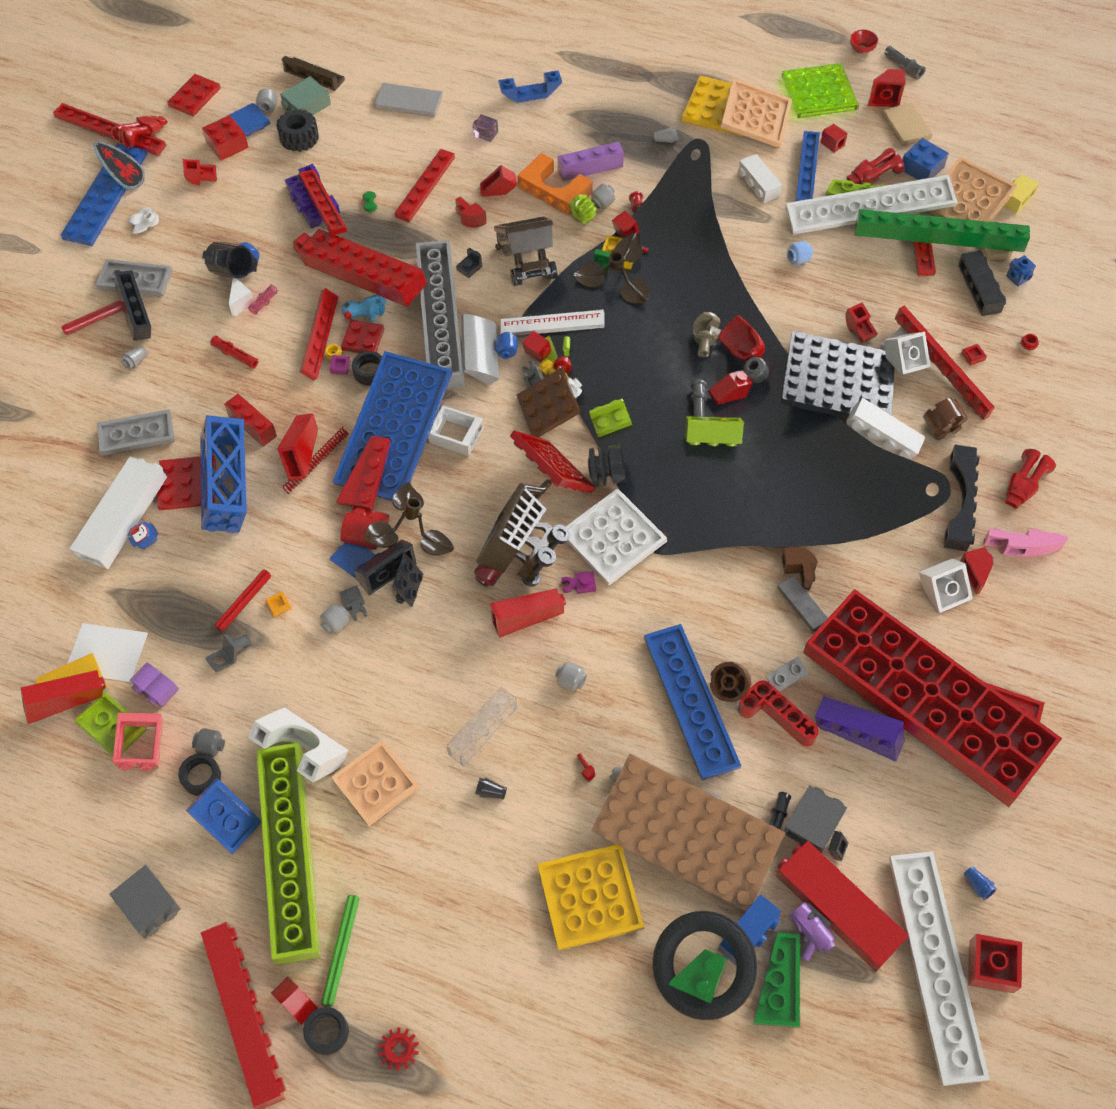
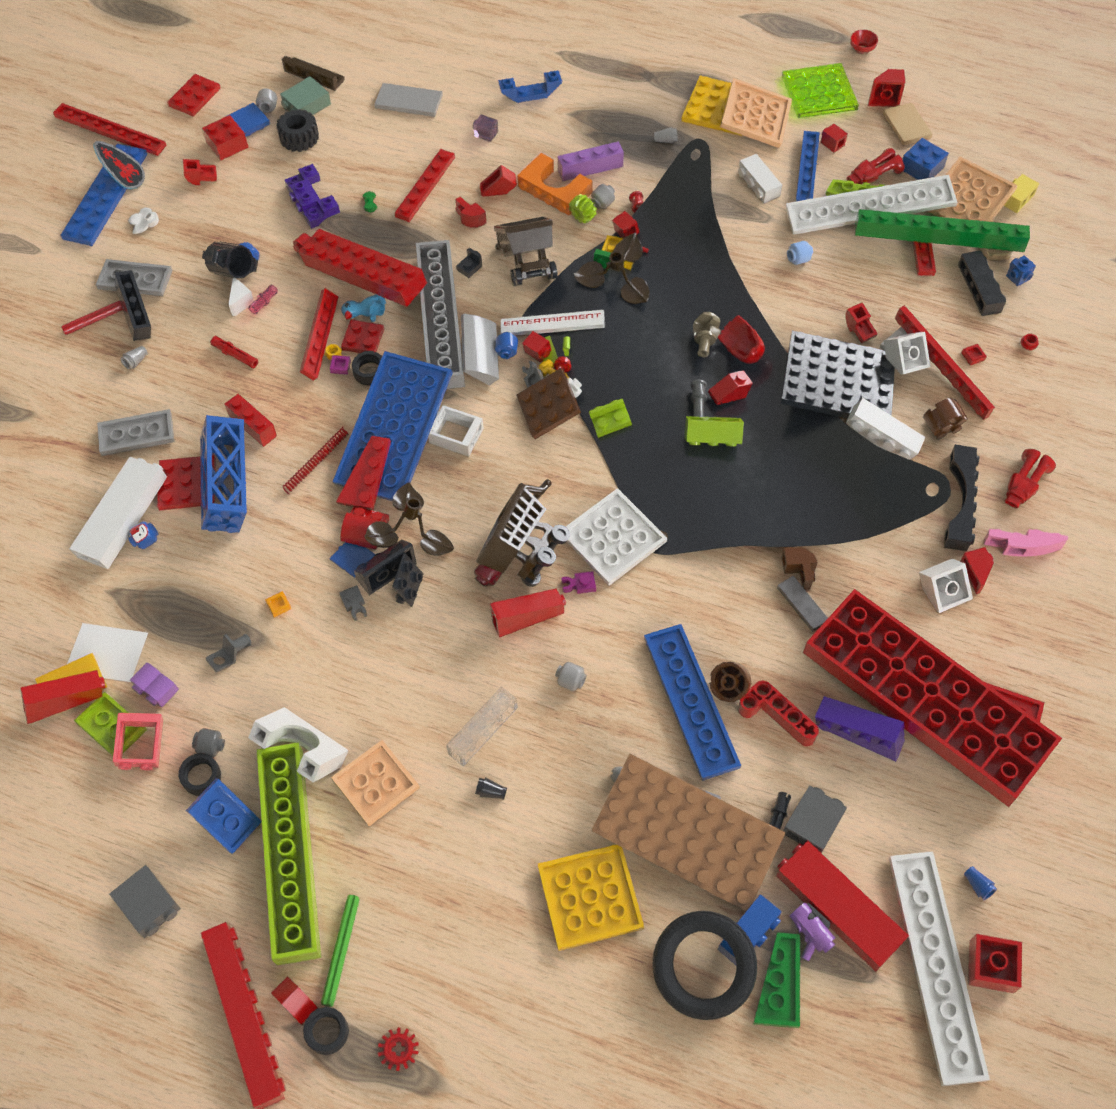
red piece [111,116,168,149] -> none
red axle [214,569,271,632] -> none
red slope [277,413,318,480] -> none
red tile [299,169,347,236] -> none
light grey head [320,604,350,633] -> none
red plate [510,430,596,493] -> none
red hand [577,753,596,782] -> none
black wheel [588,444,626,487] -> none
green wing [669,949,728,1003] -> none
dark grey head [744,357,769,383] -> none
light grey hinge [765,656,809,692] -> none
black tile [828,831,849,861] -> none
dark grey pin [884,46,926,79] -> none

